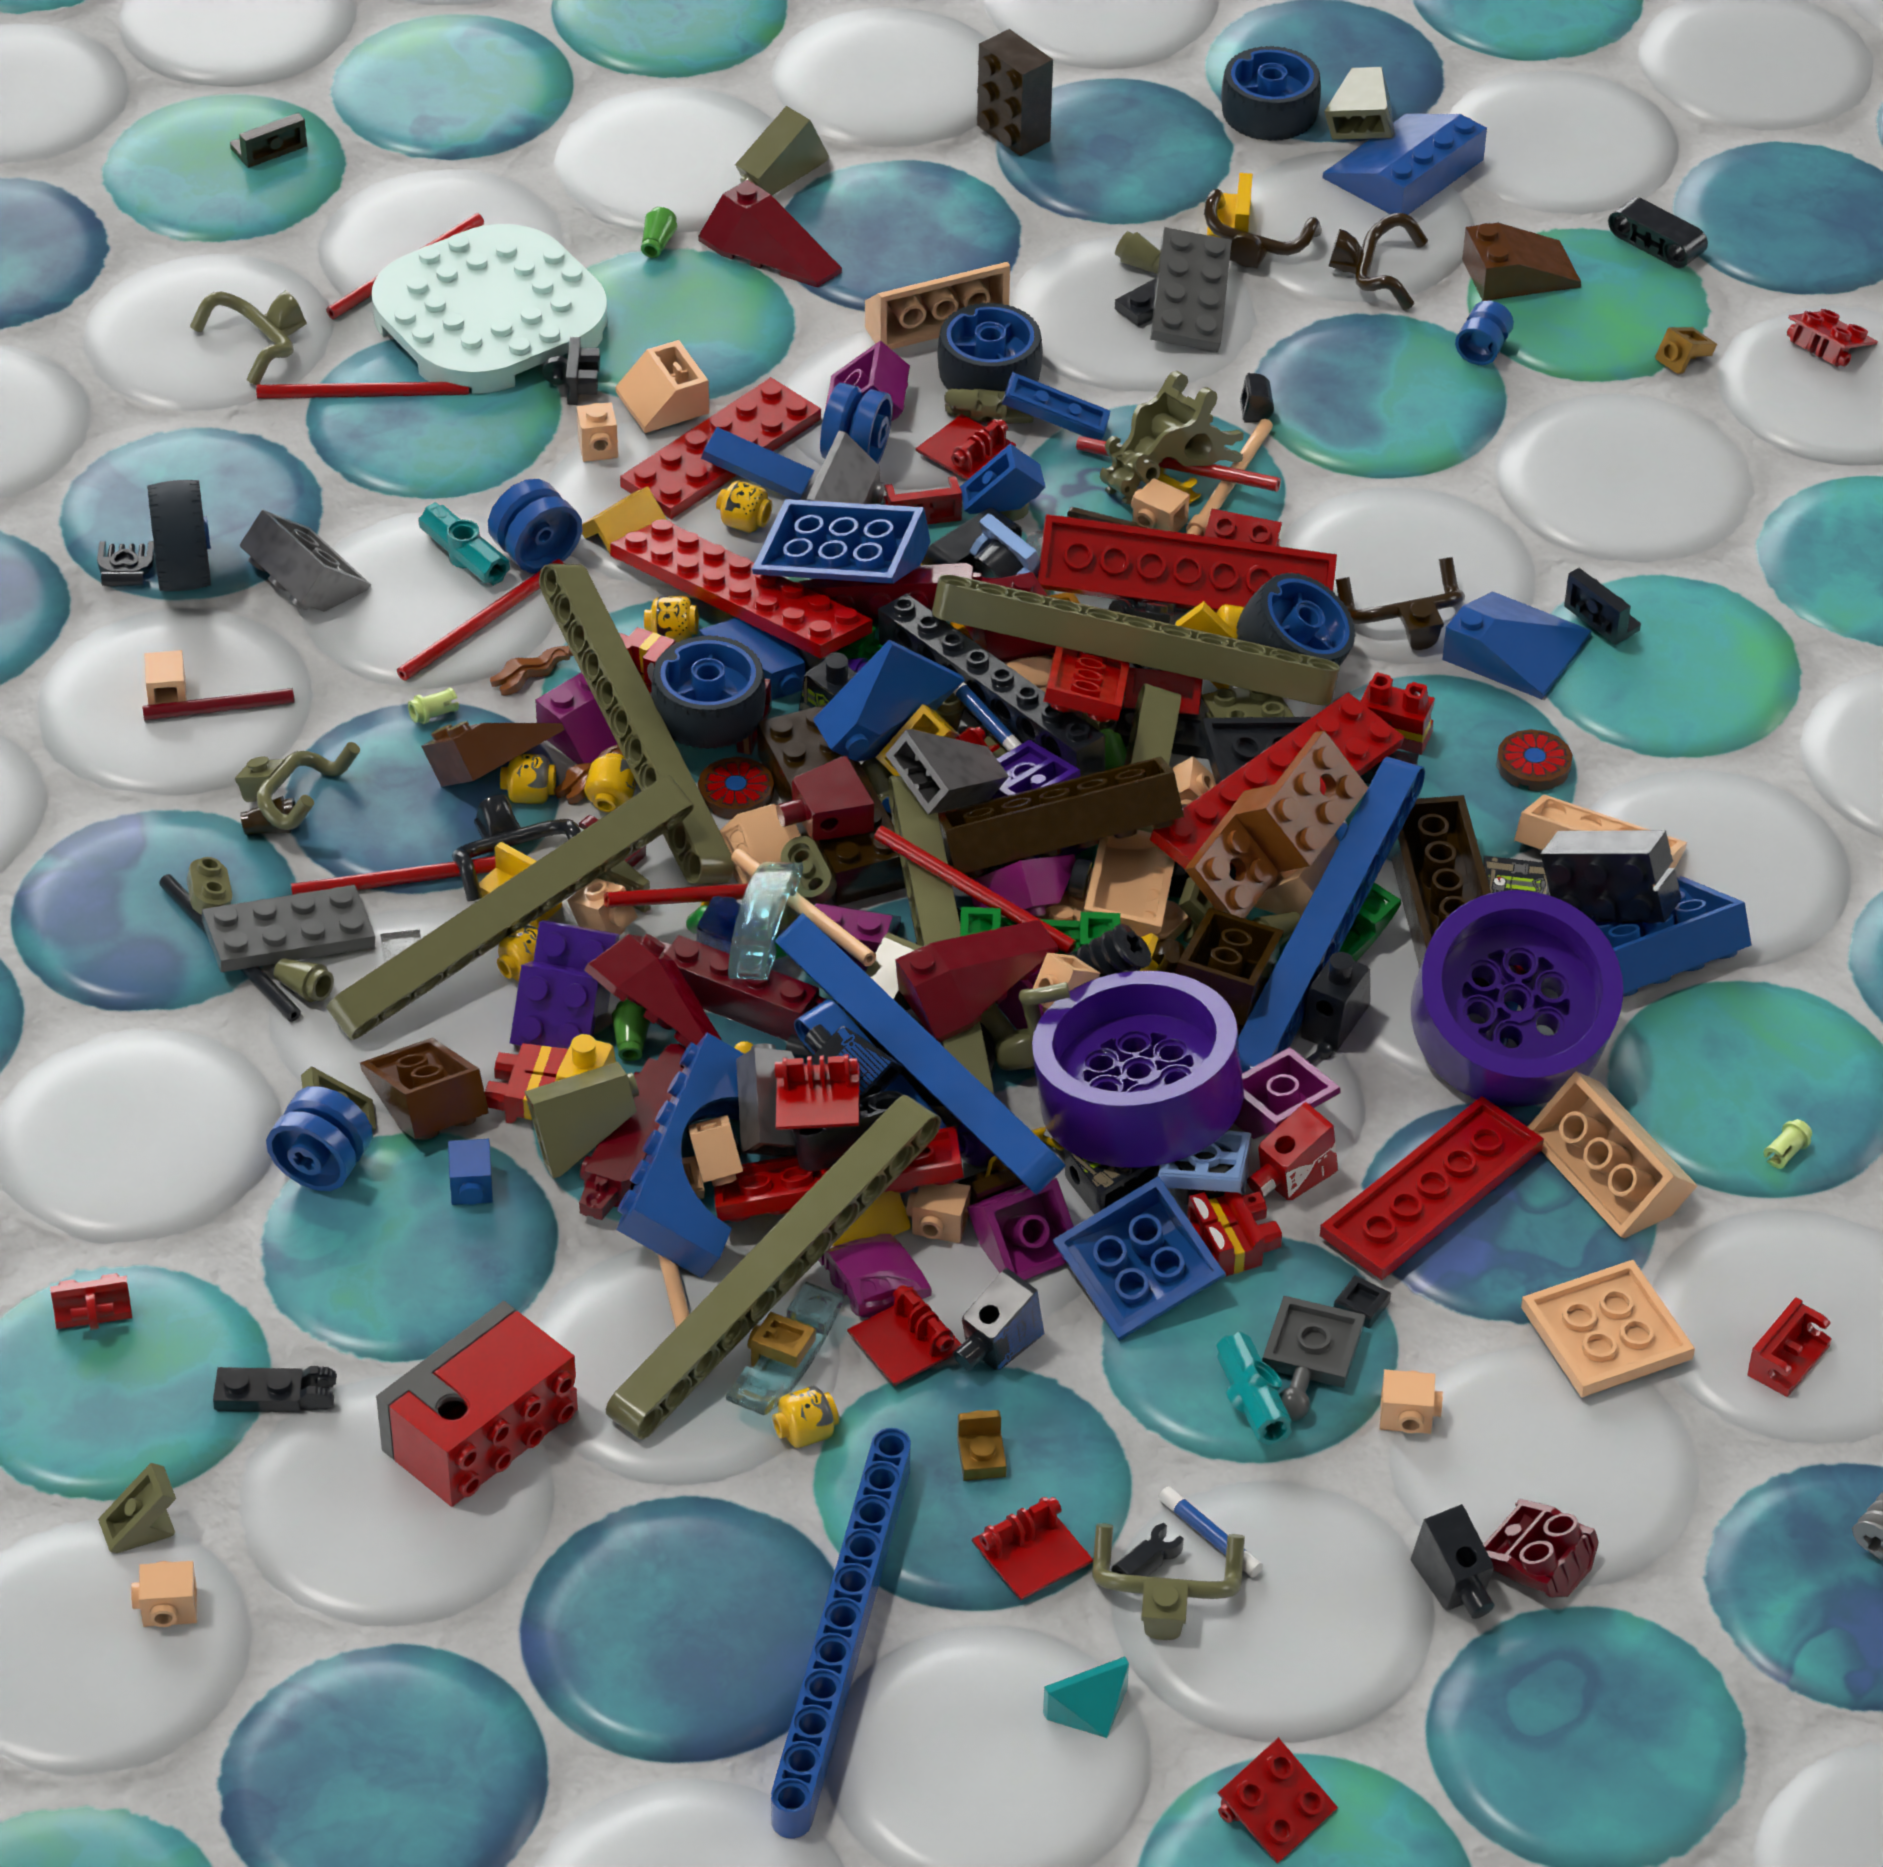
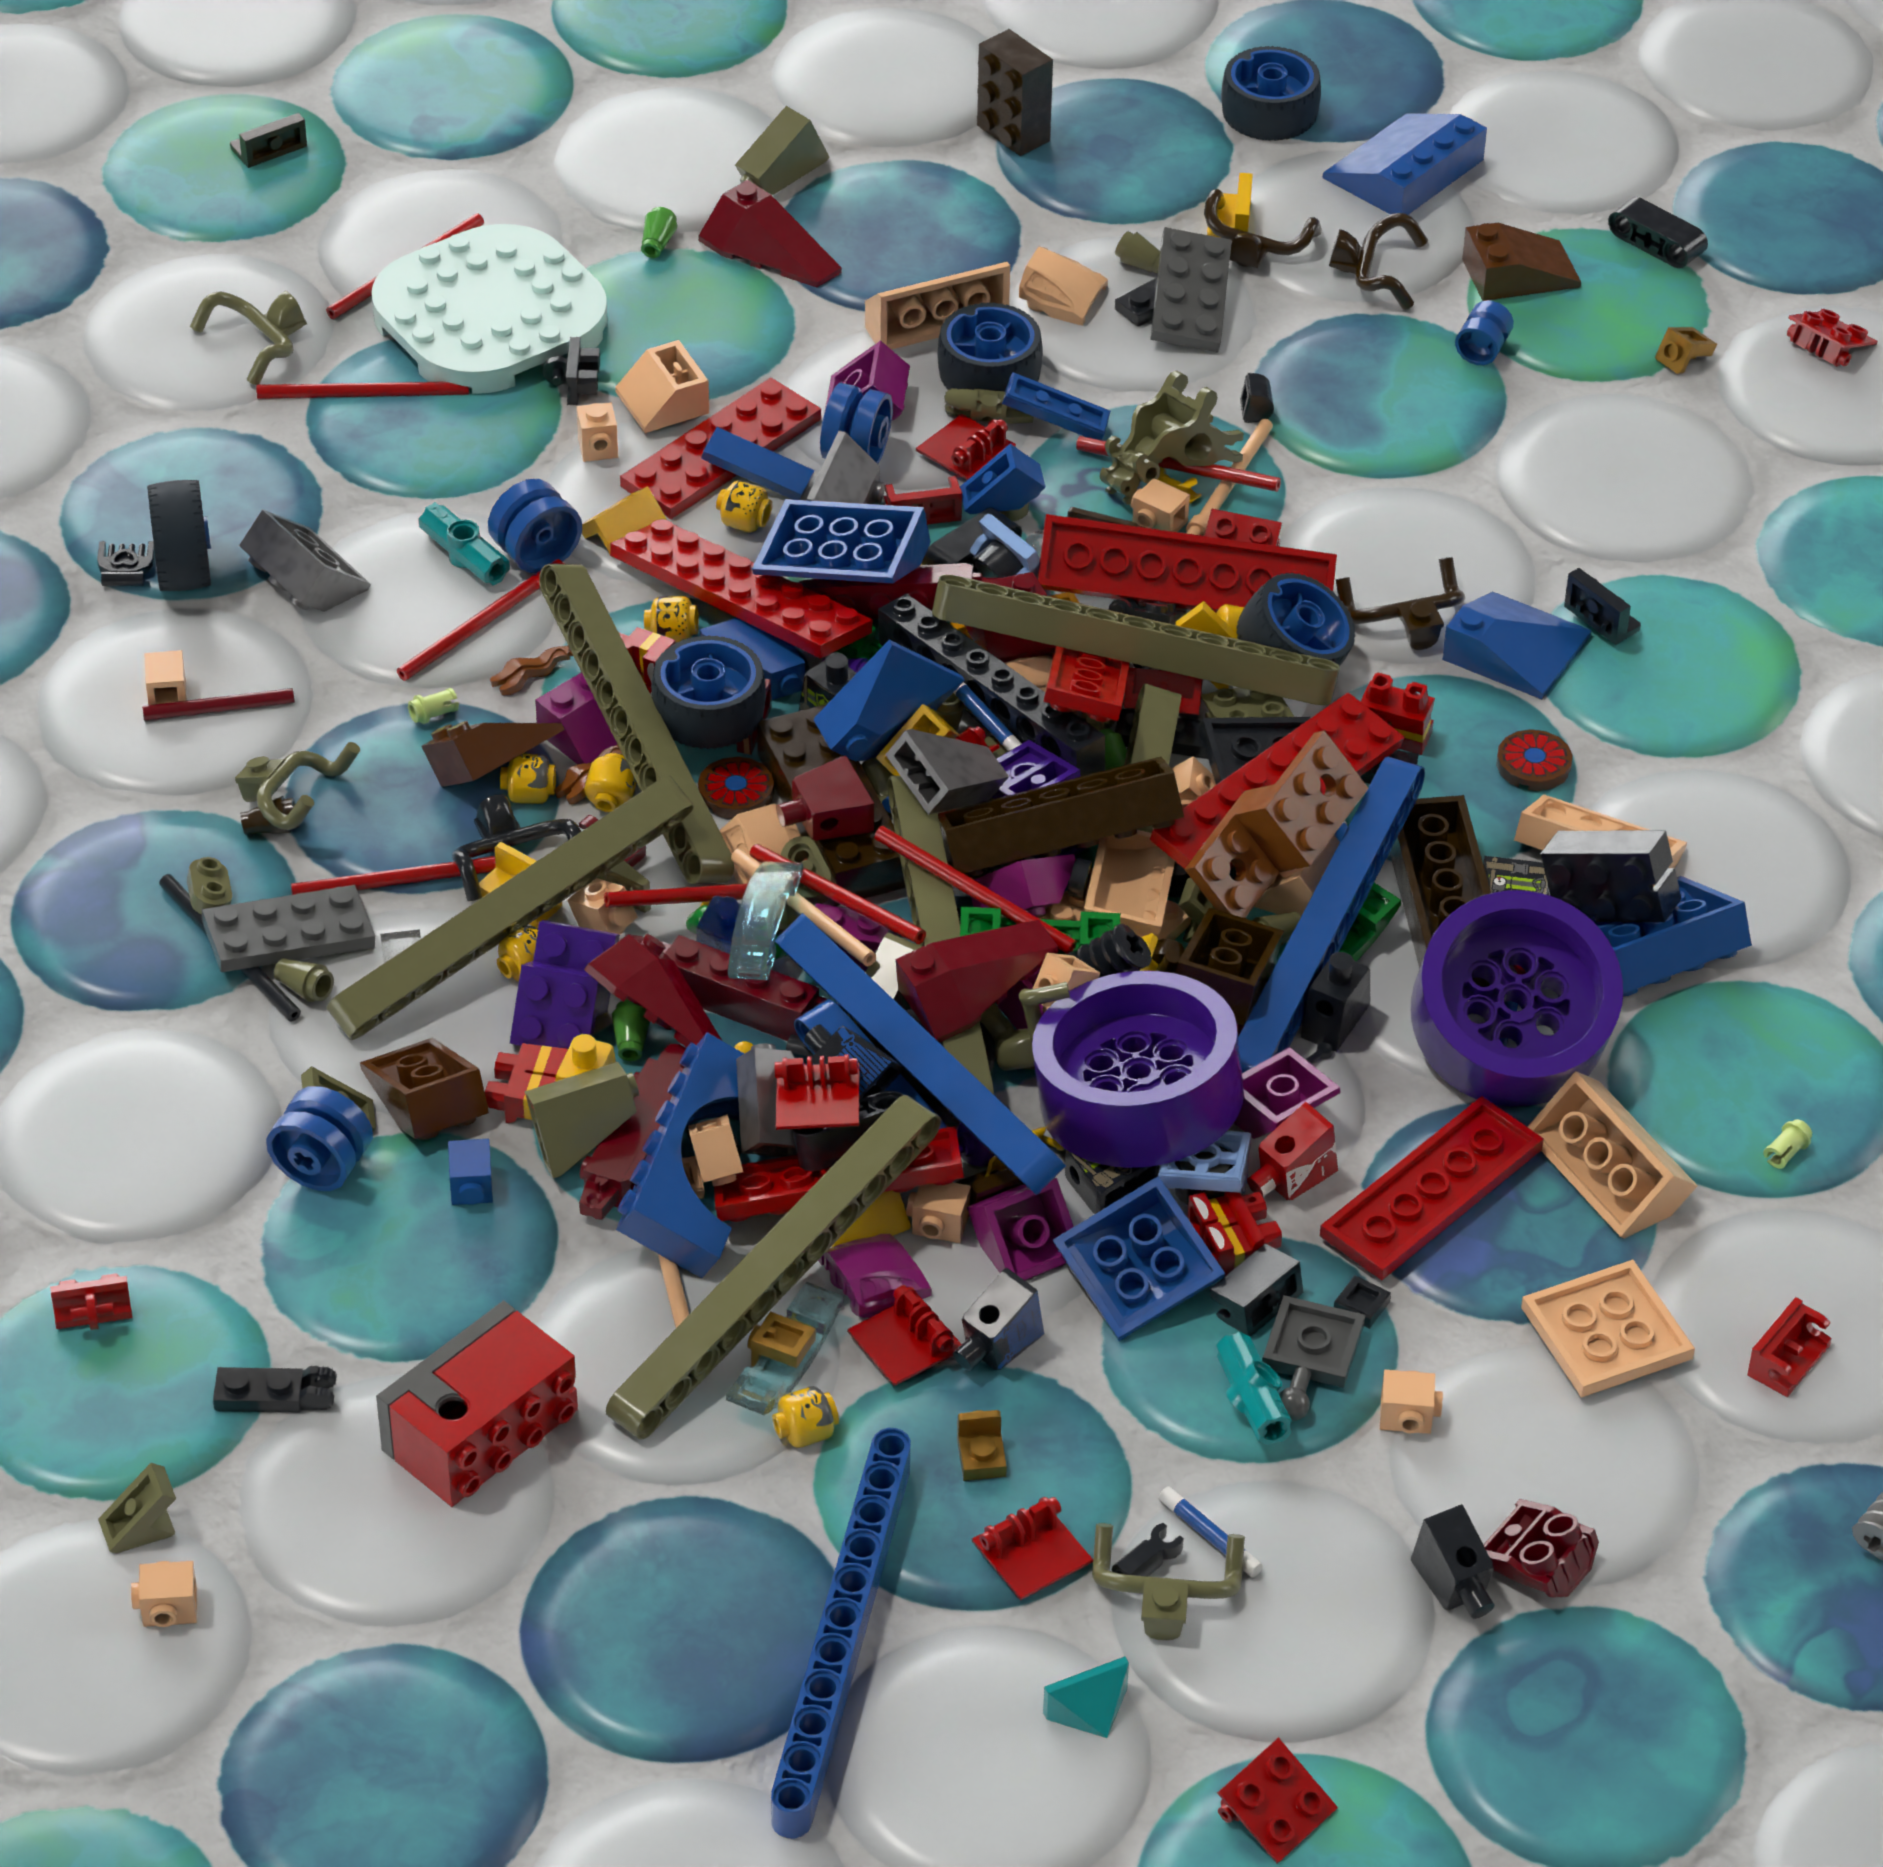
olive slope [1324,67,1395,140] -> none
none -> red piece [750,844,926,944]
none -> light nougat slope [1019,246,1108,326]
none -> black hinge [1210,1244,1304,1337]

